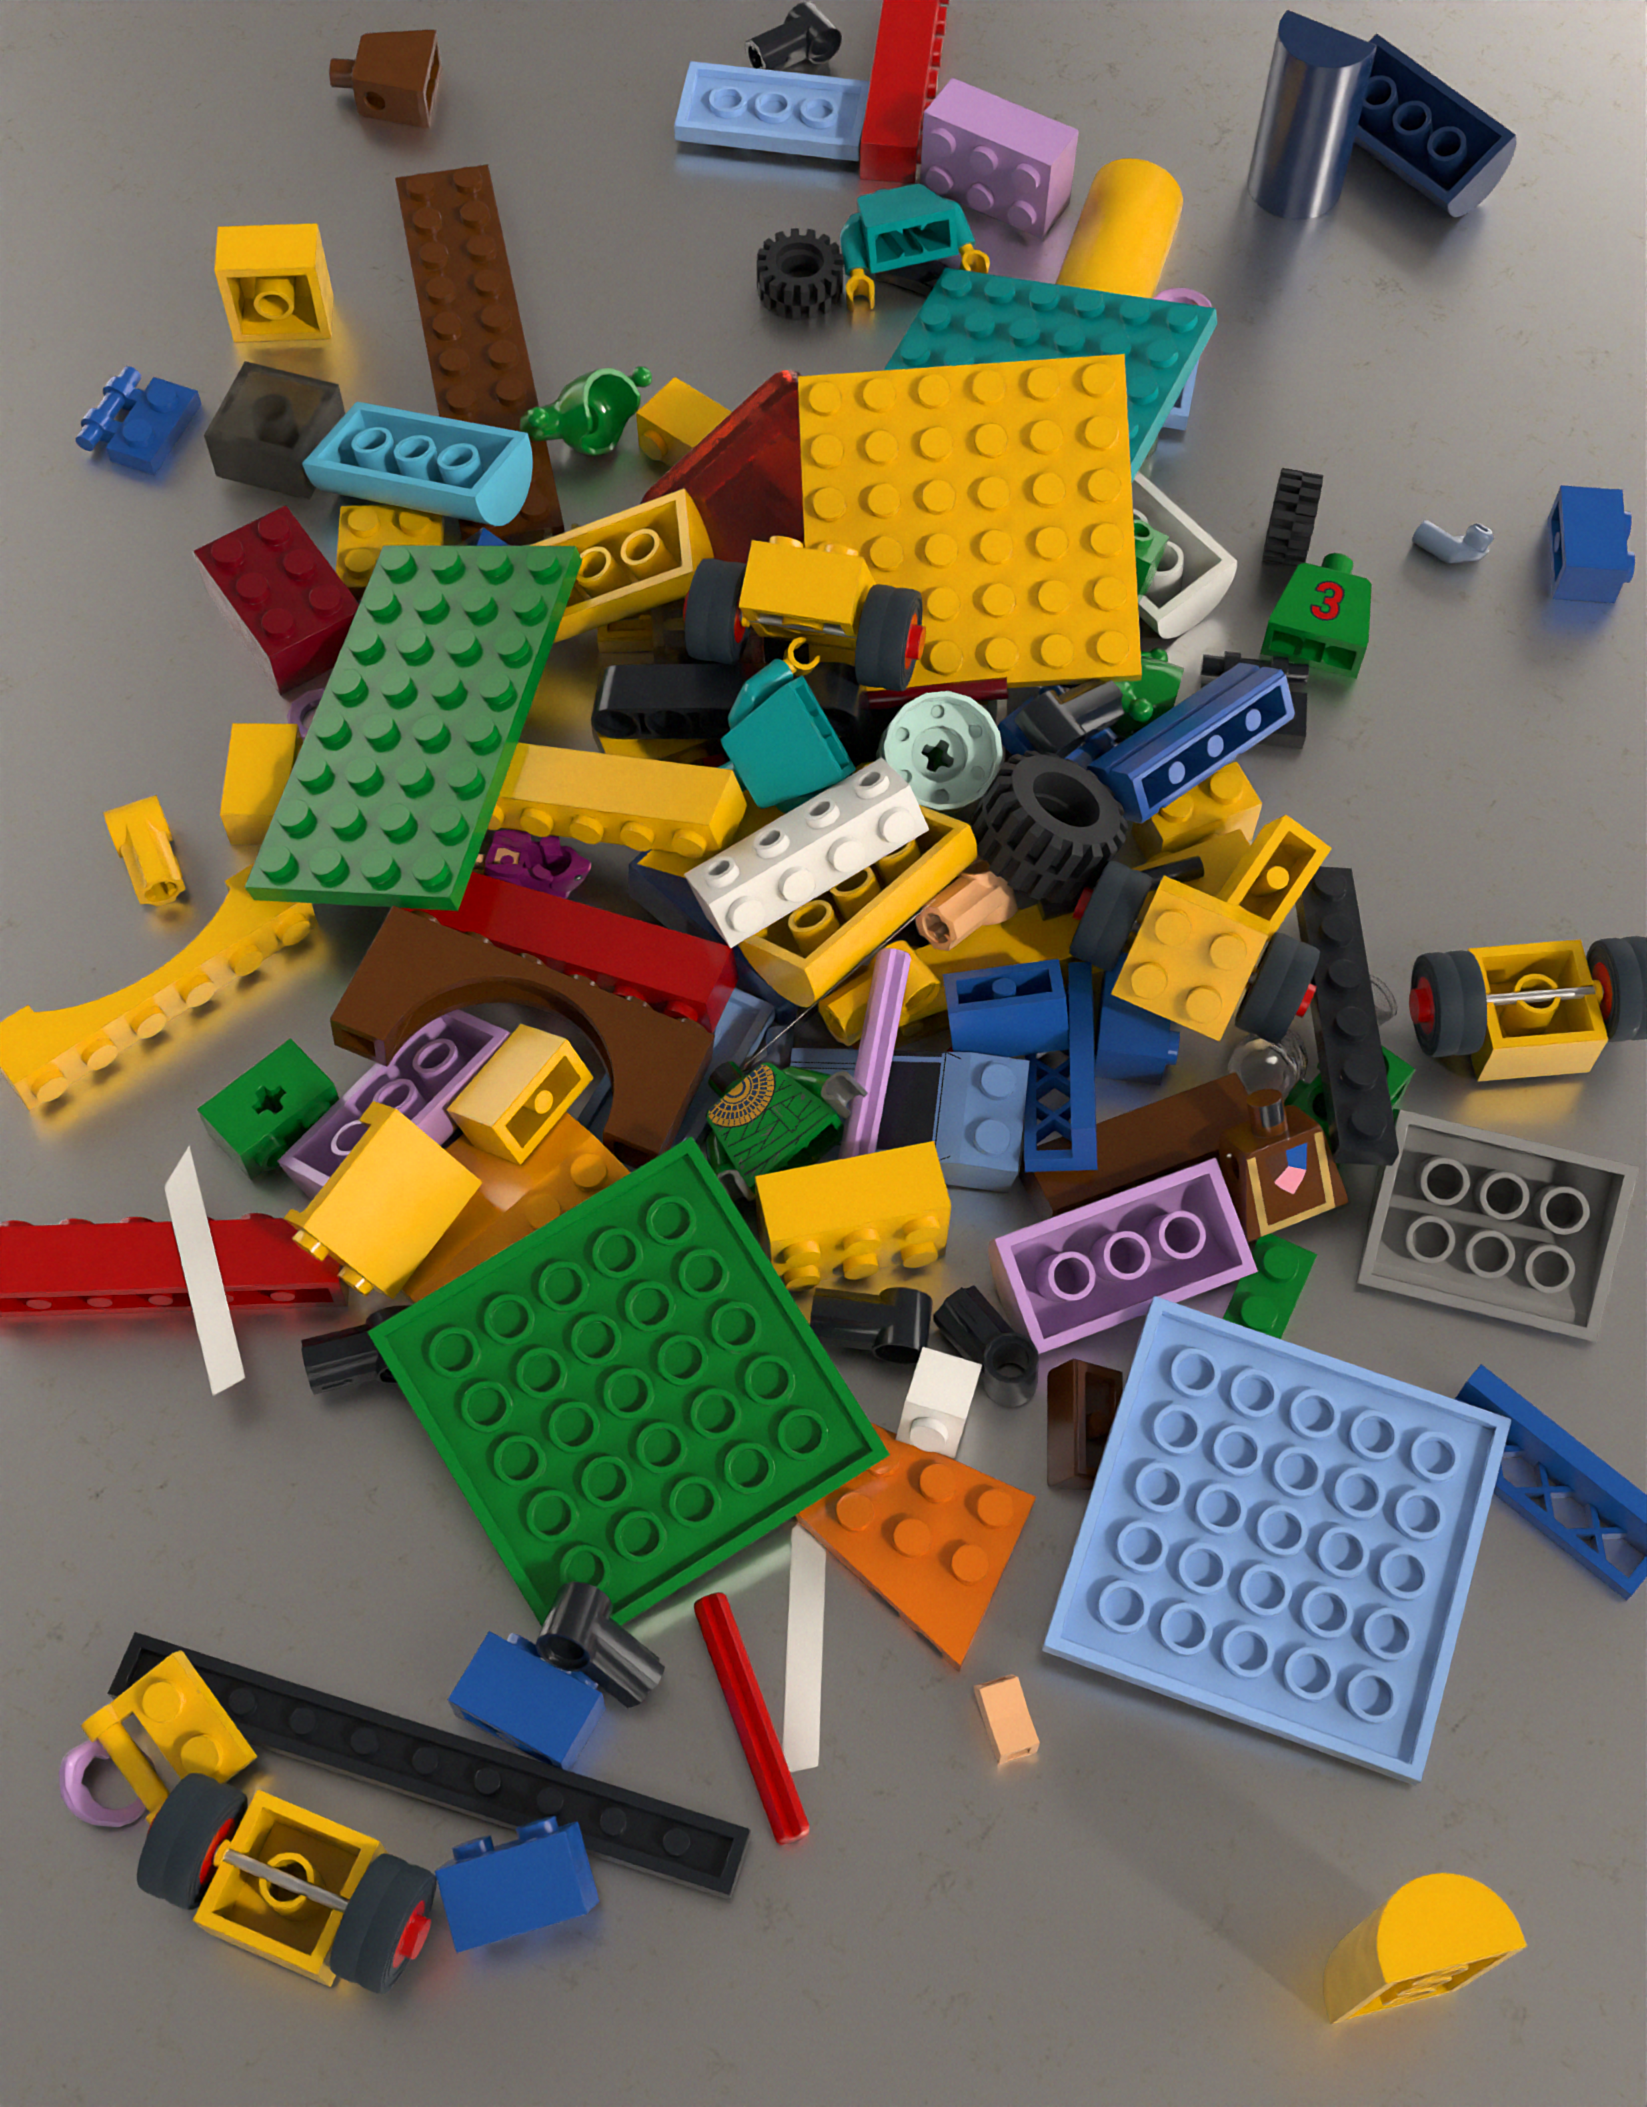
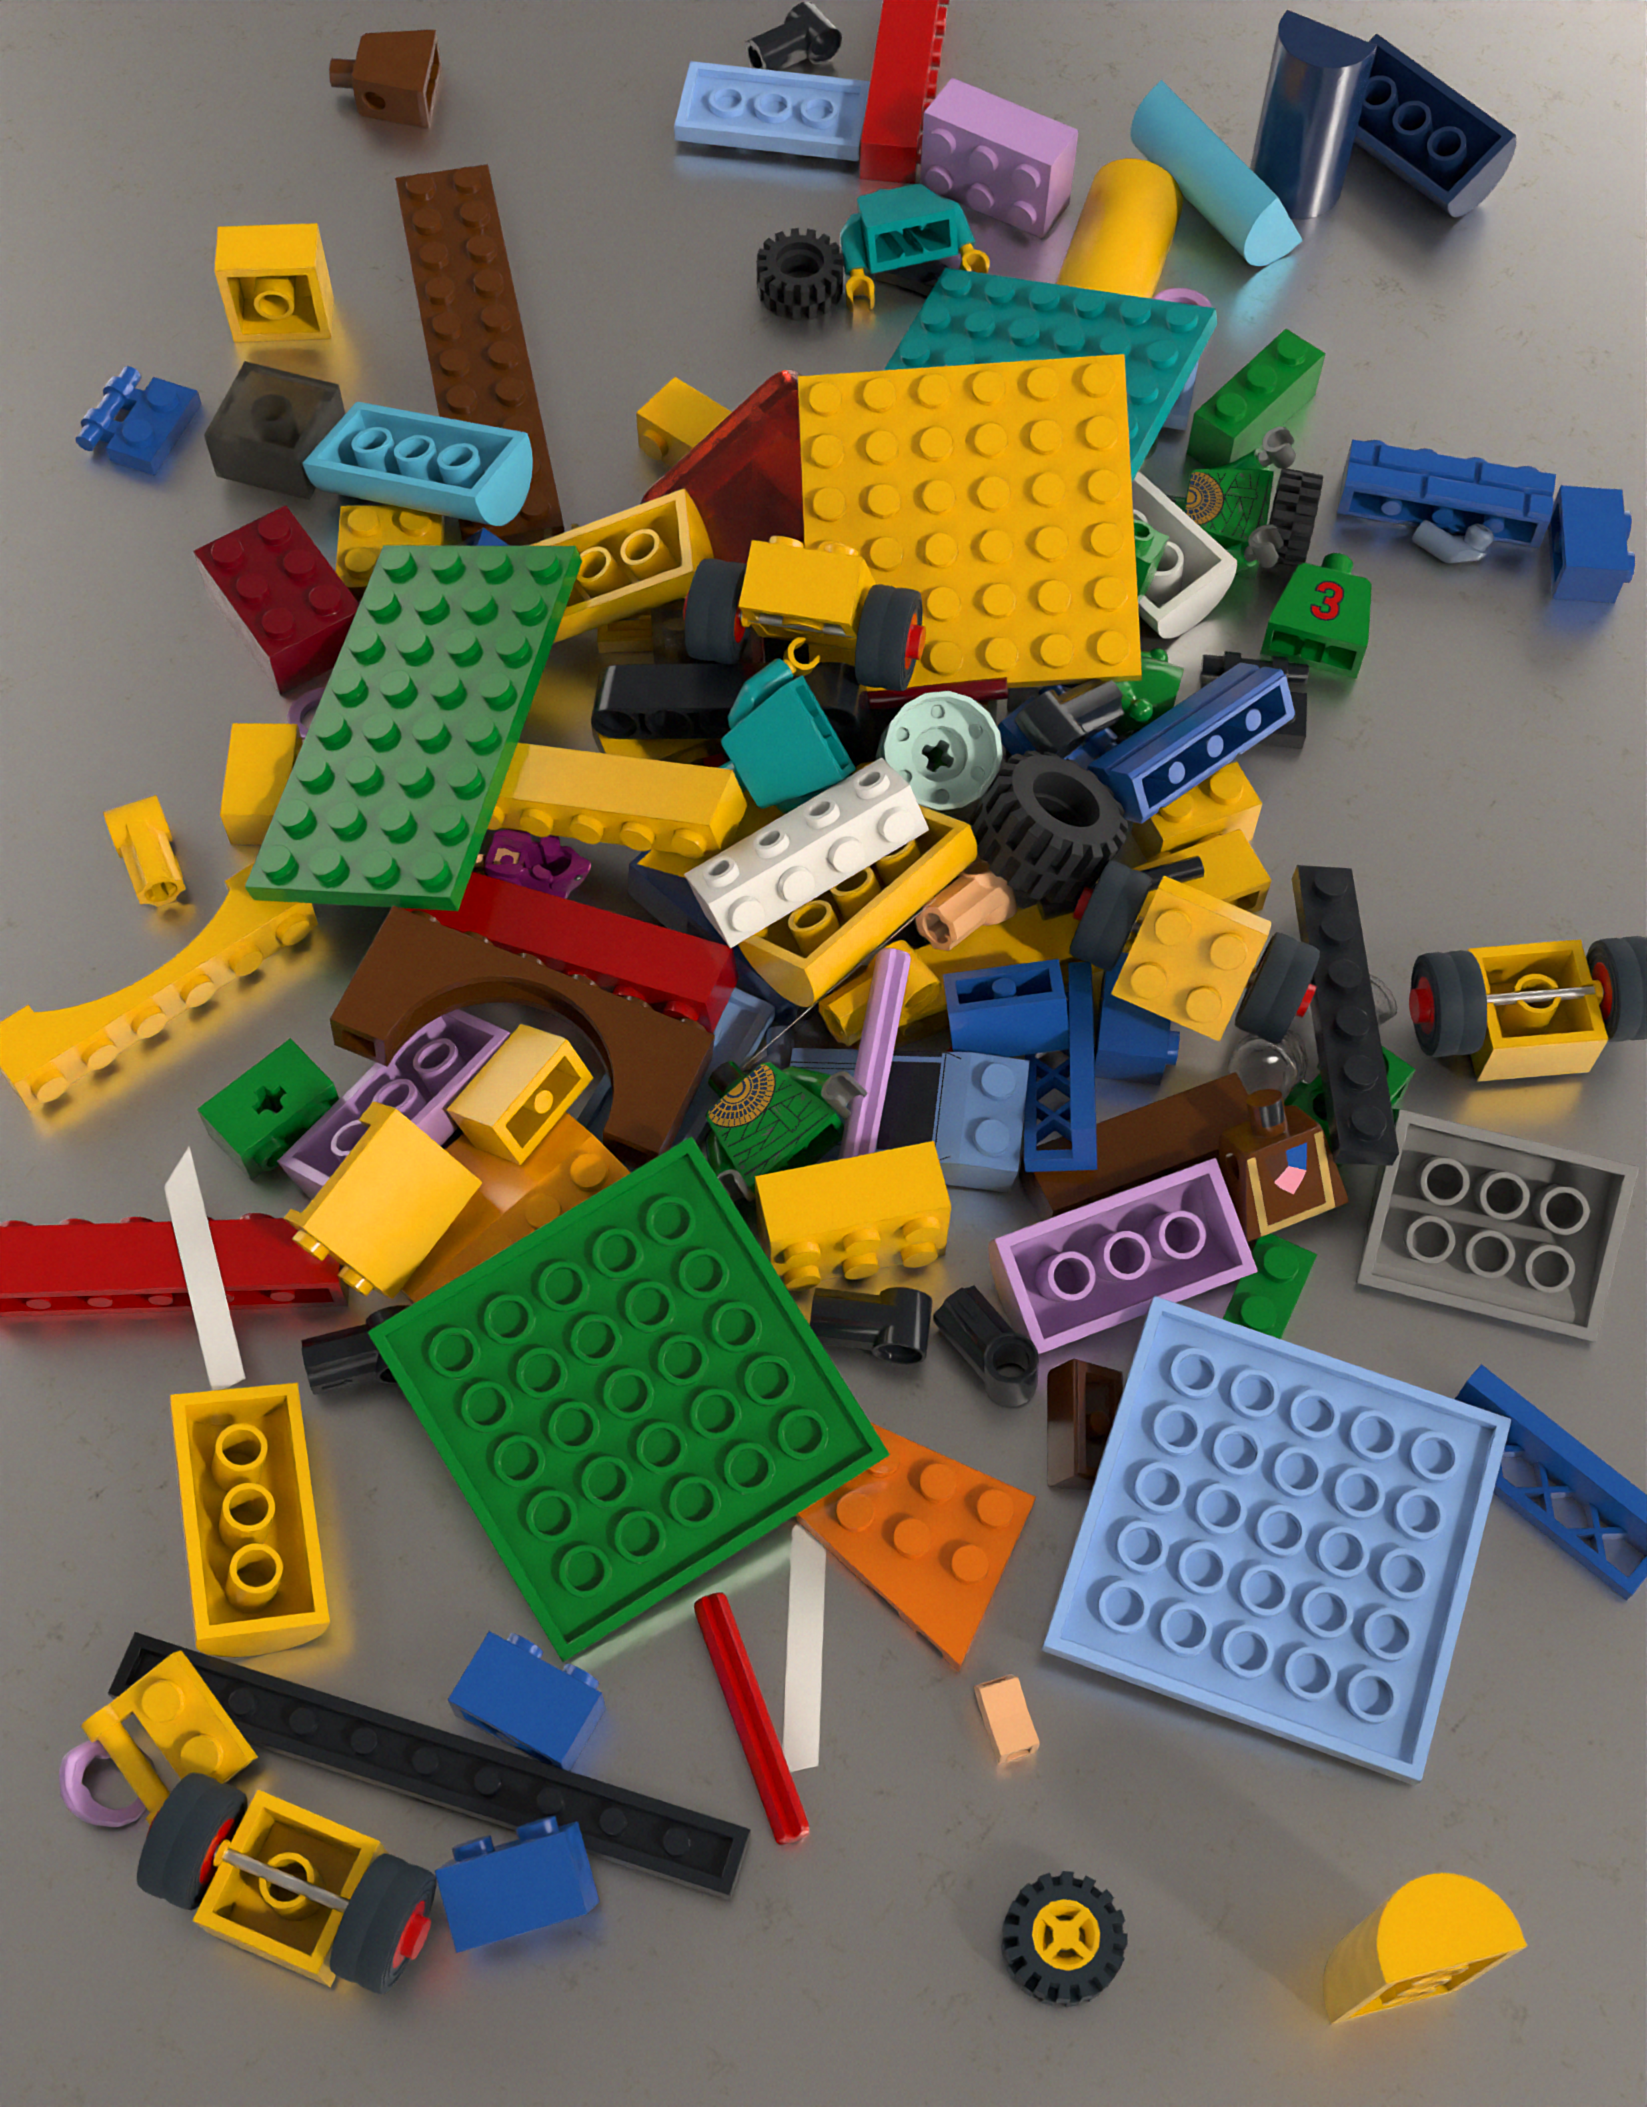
green piece [519,366,652,456] -> none
black piece [535,1582,665,1709] -> none
white brick [895,1347,982,1458] -> none
yellow brick [1215,814,1332,942] -> none
none -> yellow brick [169,1382,330,1657]
none -> black wheel [1001,1871,1128,2007]
none -> medium azure brick [1130,80,1303,266]
none -> torso [1165,426,1296,580]
none -> green brick [1186,328,1326,469]
none -> blue brick [1337,439,1556,549]

